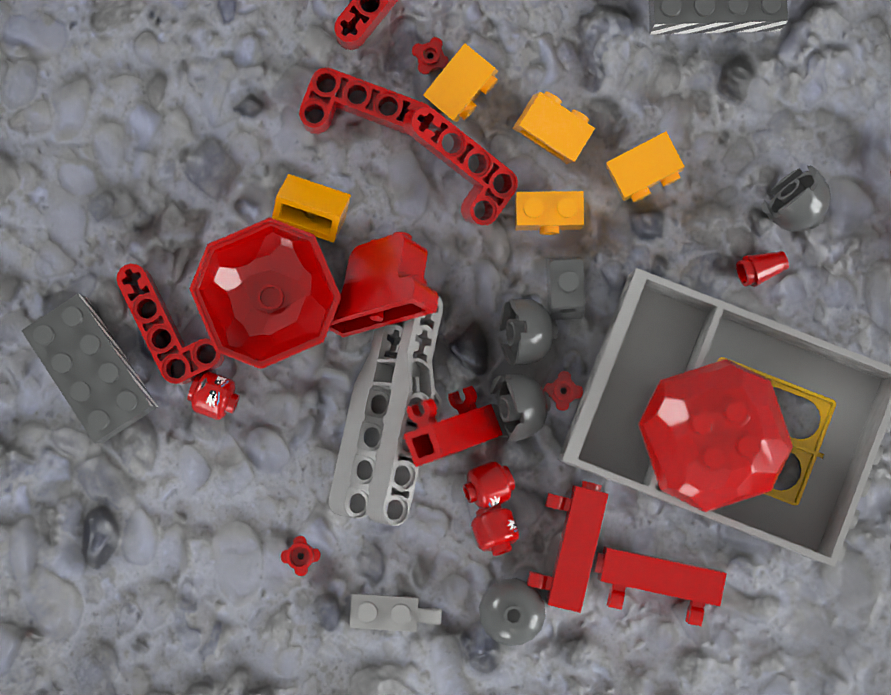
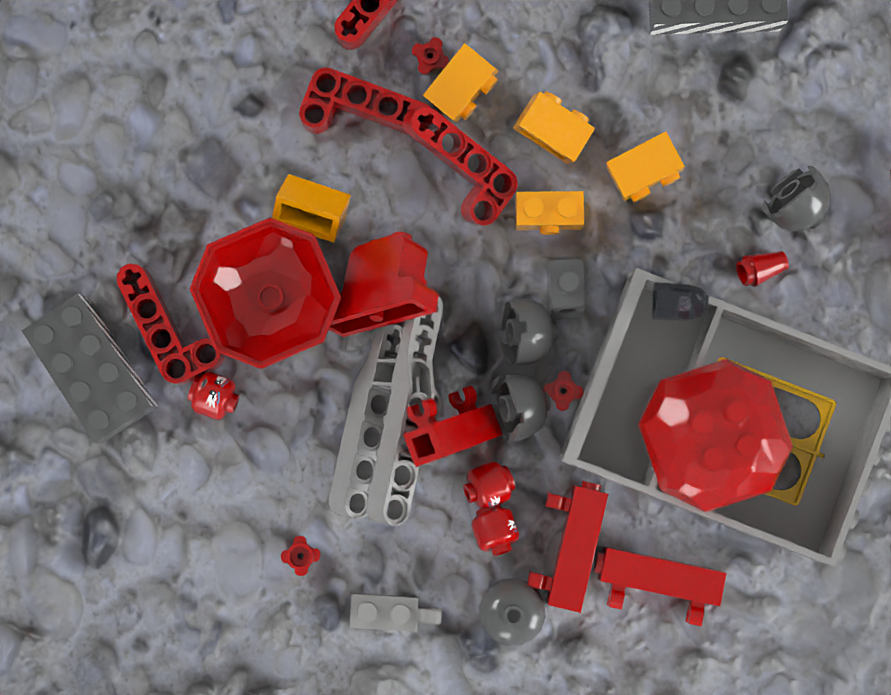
none -> black rock [652,283,709,321]

